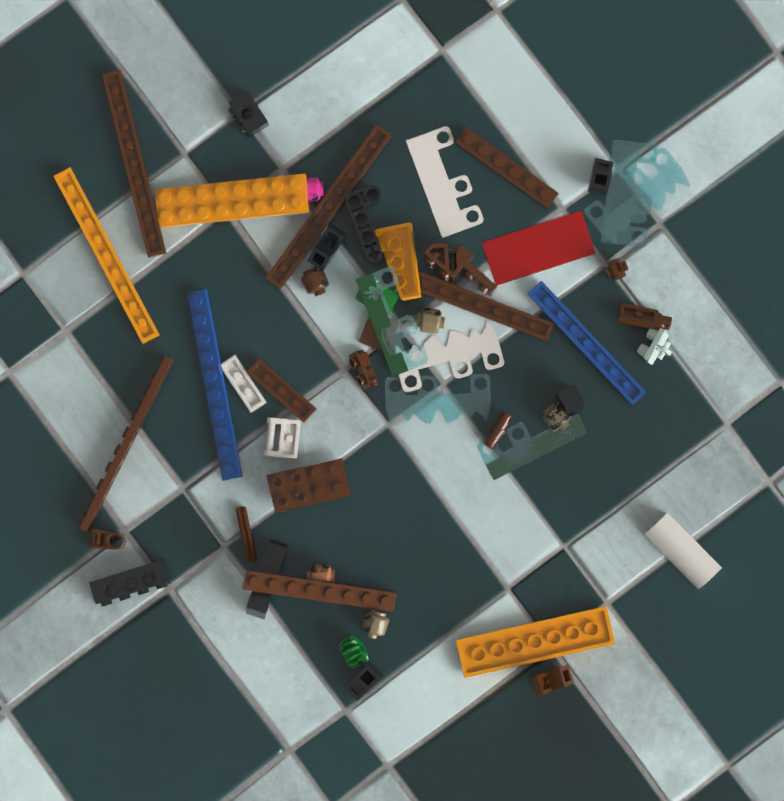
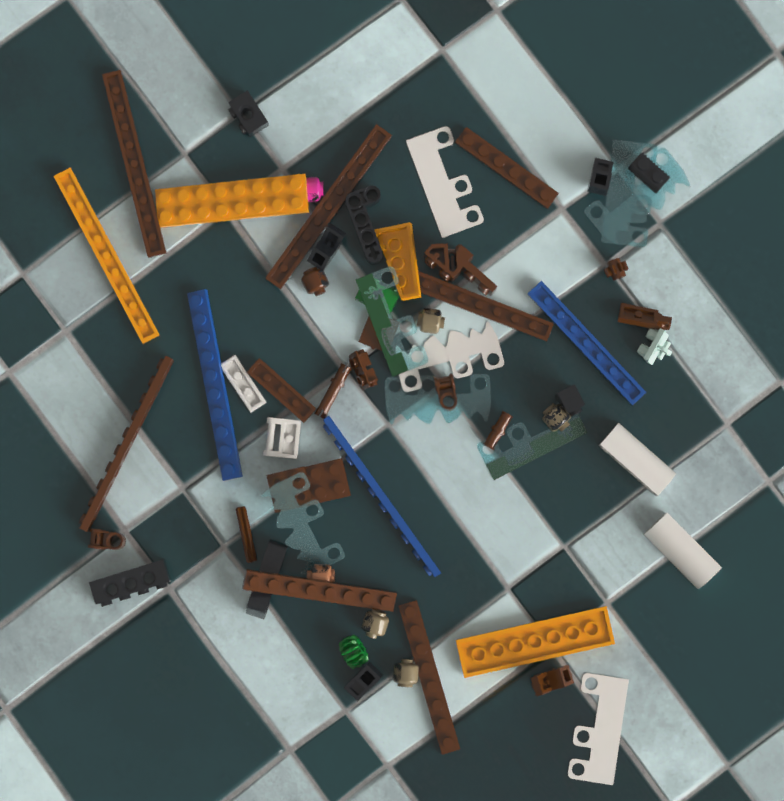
red sticker [482,211,596,286] -> none
none -> clear light blue piece [261,472,345,574]
none -> reddish brown pin [314,363,352,419]
none -> blue plate [323,416,441,577]
none -> dark tan head [393,659,419,687]
none -> reddish brown plate [398,600,460,755]
none -> reddish brown piece [433,373,457,411]
none -> white piece [568,673,629,785]
none -> white brick [598,423,676,496]
none -> black brick [628,152,670,194]

